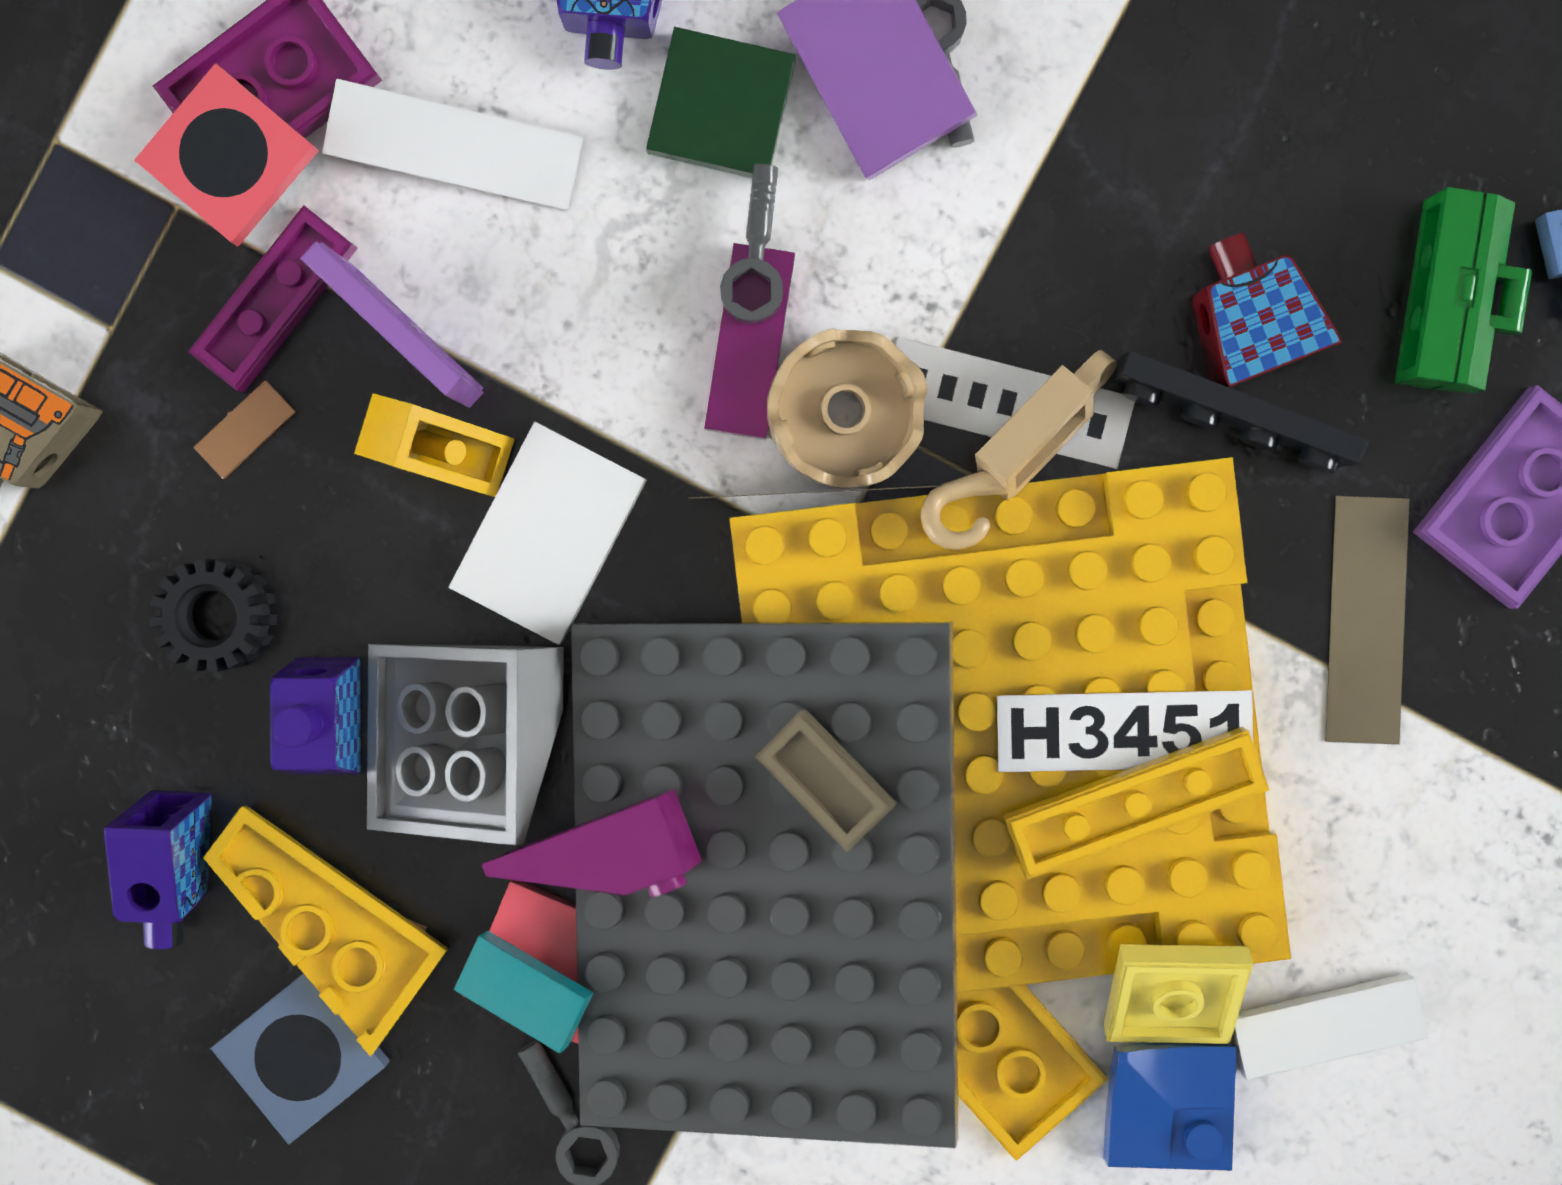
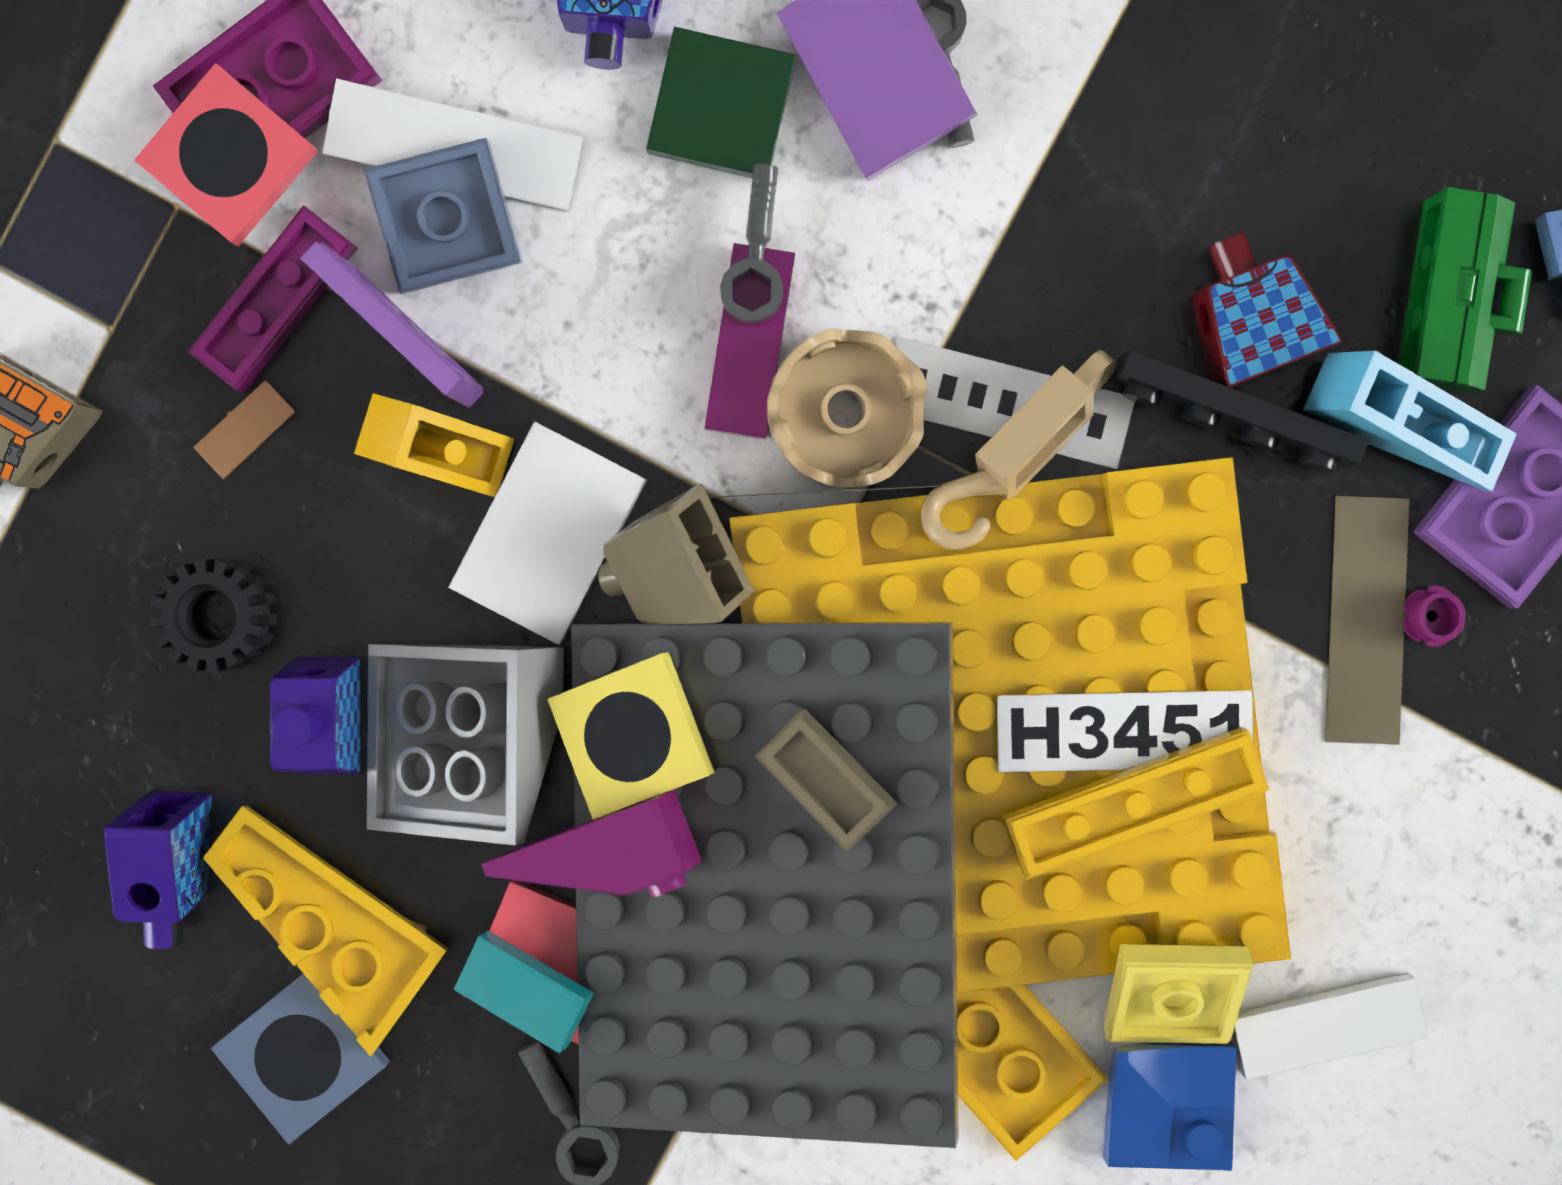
none -> sand blue tile [364,138,523,294]
none -> light yellow tile [547,652,715,820]
none -> dark tan torso [598,484,754,624]
none -> medium azure slope [1303,351,1517,491]
none -> magenta plate [1403,585,1466,647]

